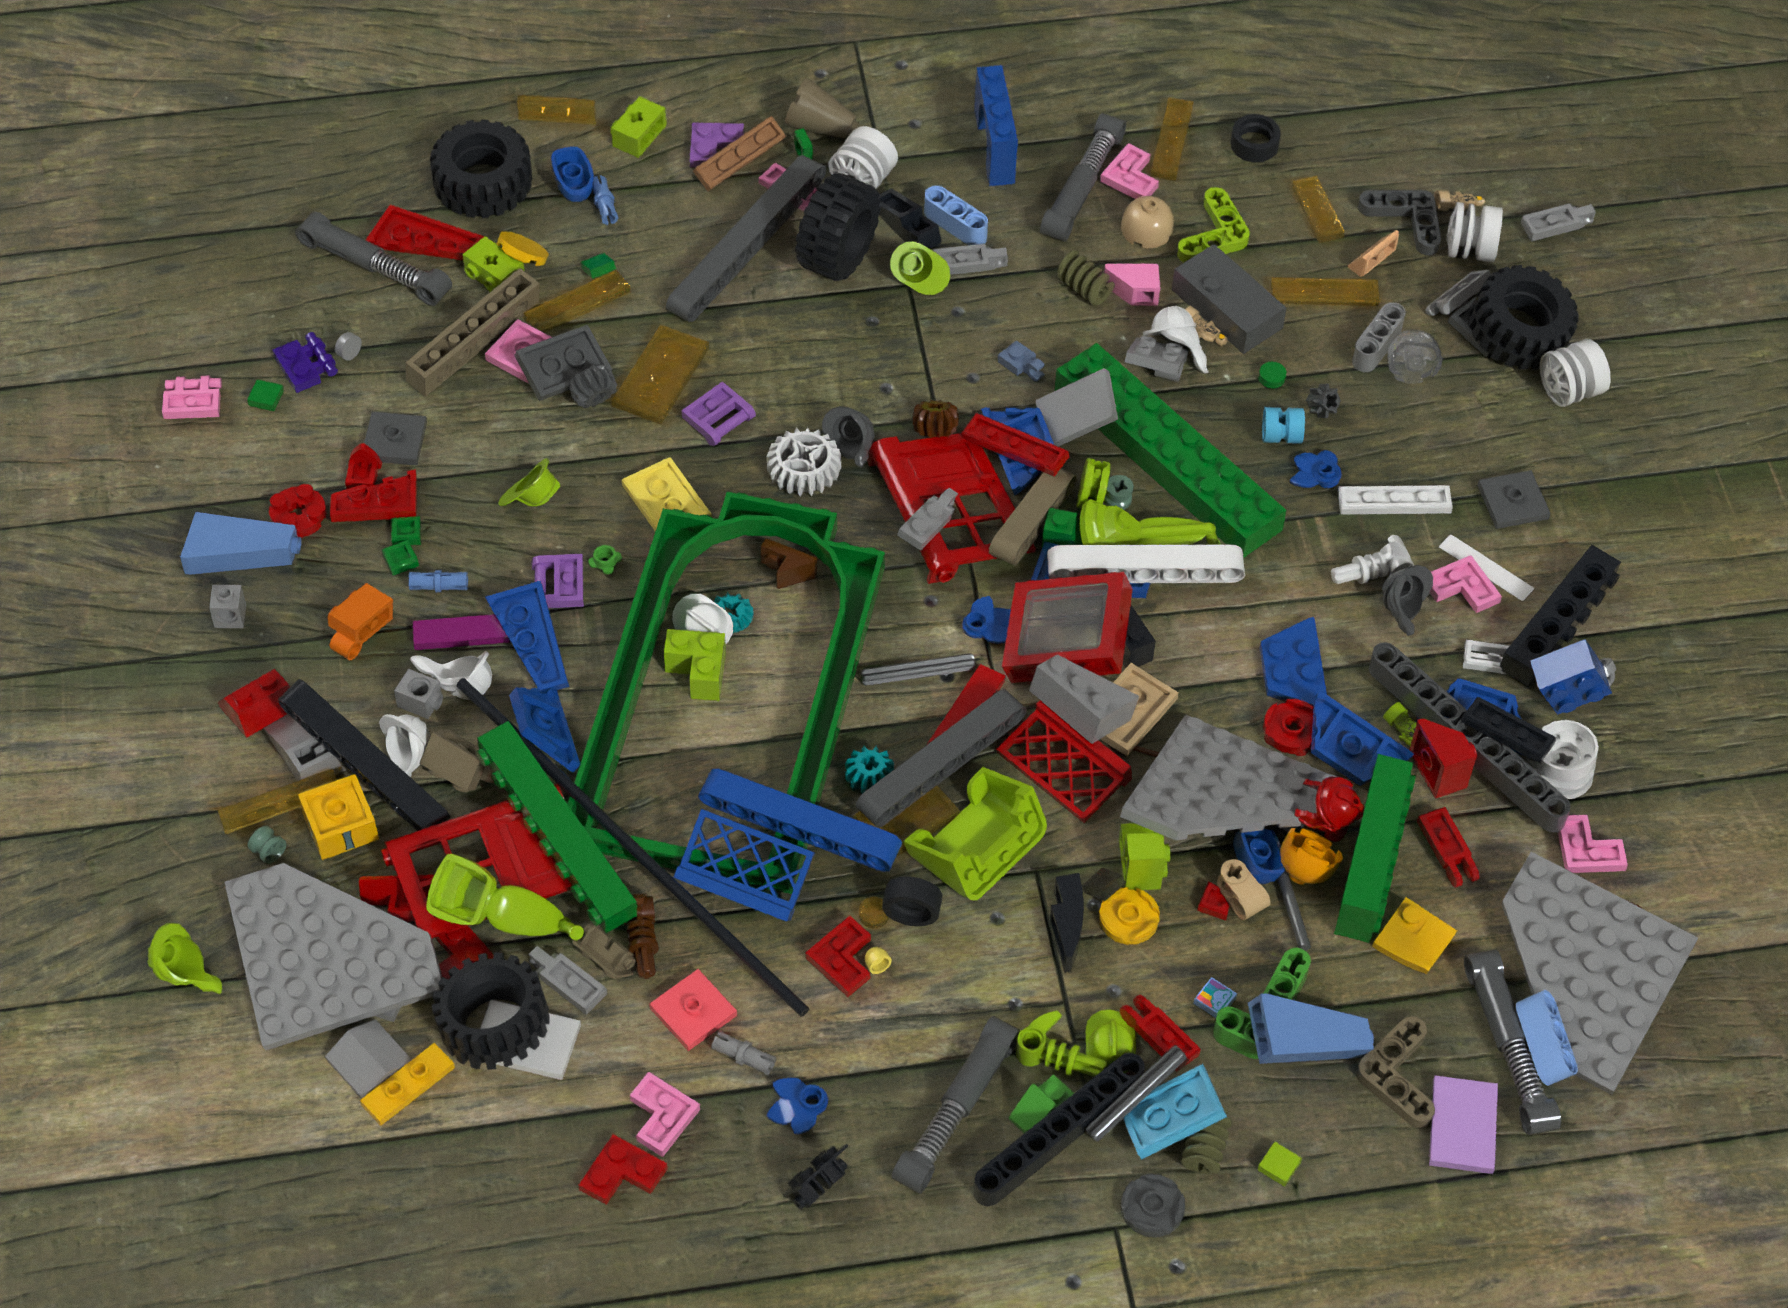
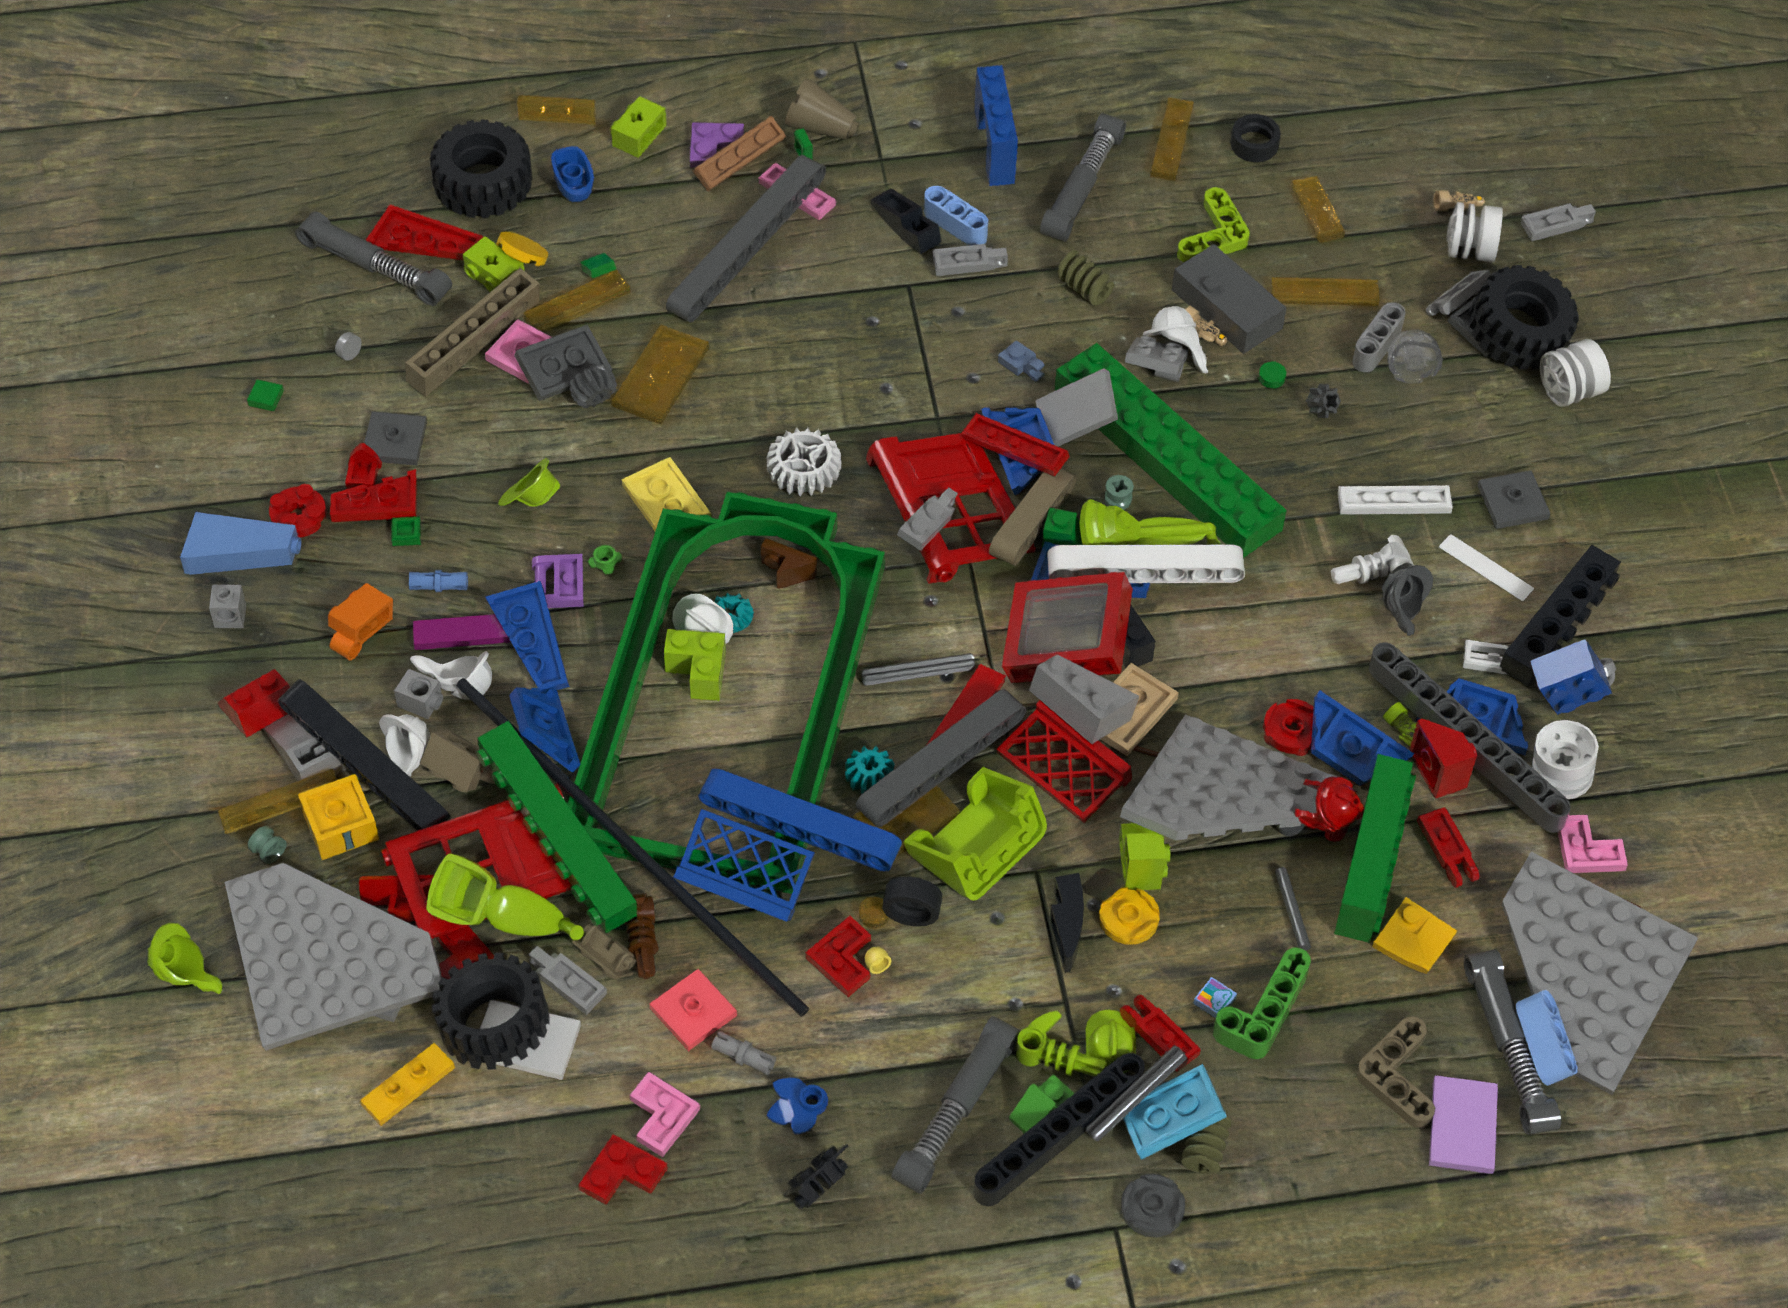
bright pink plate [162,375,222,419] -> none
dark purple plate [273,332,338,393] -> none
light grey slope [325,1019,412,1099] -> none
green tile [382,540,419,576] -> none
medium blue pin [592,175,618,225] -> none
medium lavender plate [682,382,756,446] -> none
black tyre [795,173,881,281] -> none
dark grey piece [822,406,875,467] -> none
white wheel [829,126,898,189] -> none
lime piece [890,241,950,295] -> none
reddish brown gear [912,400,959,438] -> none
blue plate [962,596,1011,644] -> none
lime head [1076,458,1110,509] -> none
bright pink plate [1100,143,1159,199] -> none
bright pink slope [1104,263,1160,306] -> none
tan cylinder [1121,196,1174,249] -> none
red tile [1197,881,1229,921] -> none
tan piece [1216,859,1271,921] -> none
blue piece [1233,829,1285,884] -> none
medium blue slope [1248,994,1374,1064] -> none
lime tile [1258,1142,1302,1187] -> none
blue wing [1260,617,1327,706] -> none
medium azure wheel [1262,407,1305,444] -> none
light orange cylinder [1280,828,1343,885] -> none
blue plate [1290,450,1342,488] -> none
light nougat slope [1348,230,1399,277] -> none
dark grey beam [1358,190,1441,255] -> none
bright pink plate [1429,555,1502,613] -> none
black tile [1462,697,1556,764] -> none

